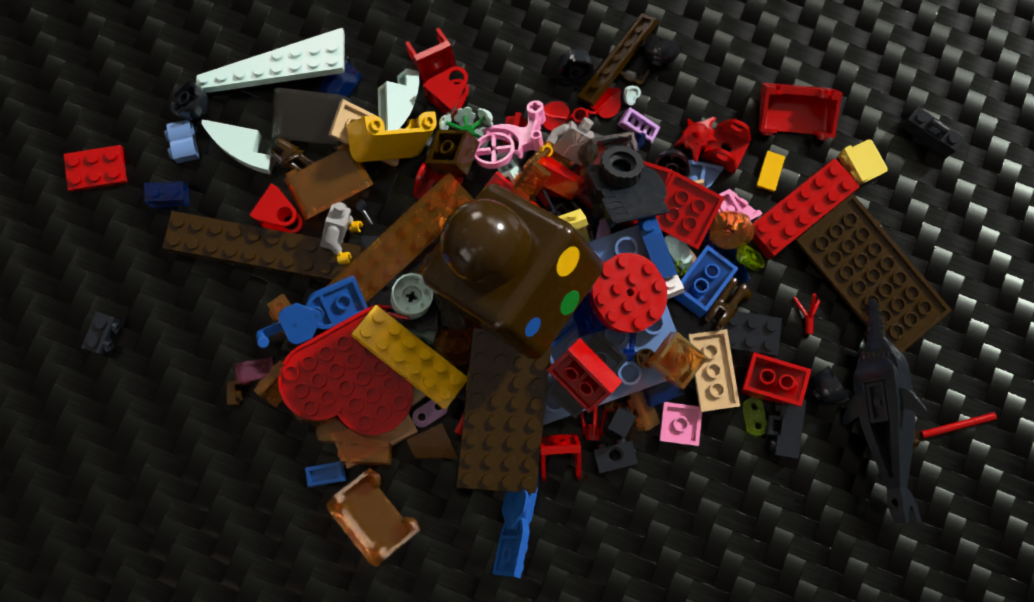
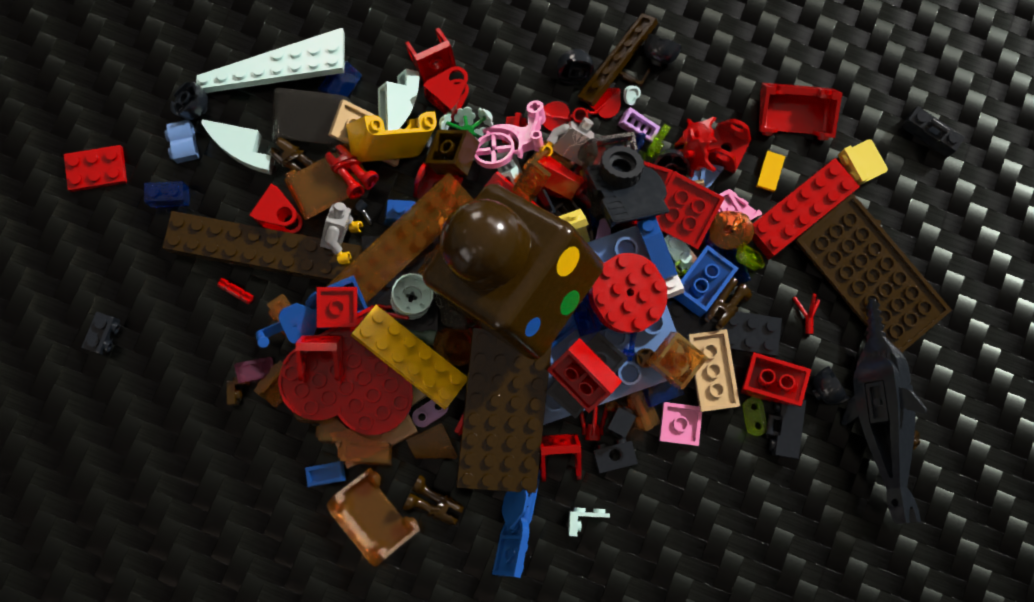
red bar [920,412,997,439] -> none
none -> red axle [217,278,254,304]
none -> red hose [295,335,343,381]
none -> red plate [316,287,357,328]
none -> red piece [325,144,379,199]
none -> blue torso [384,200,421,227]
none -> dark brown piece [403,475,464,525]
none -> light aqua bracket [568,508,610,536]
none -> clear neon green plate [646,124,671,157]
none -> red piece [679,128,716,178]

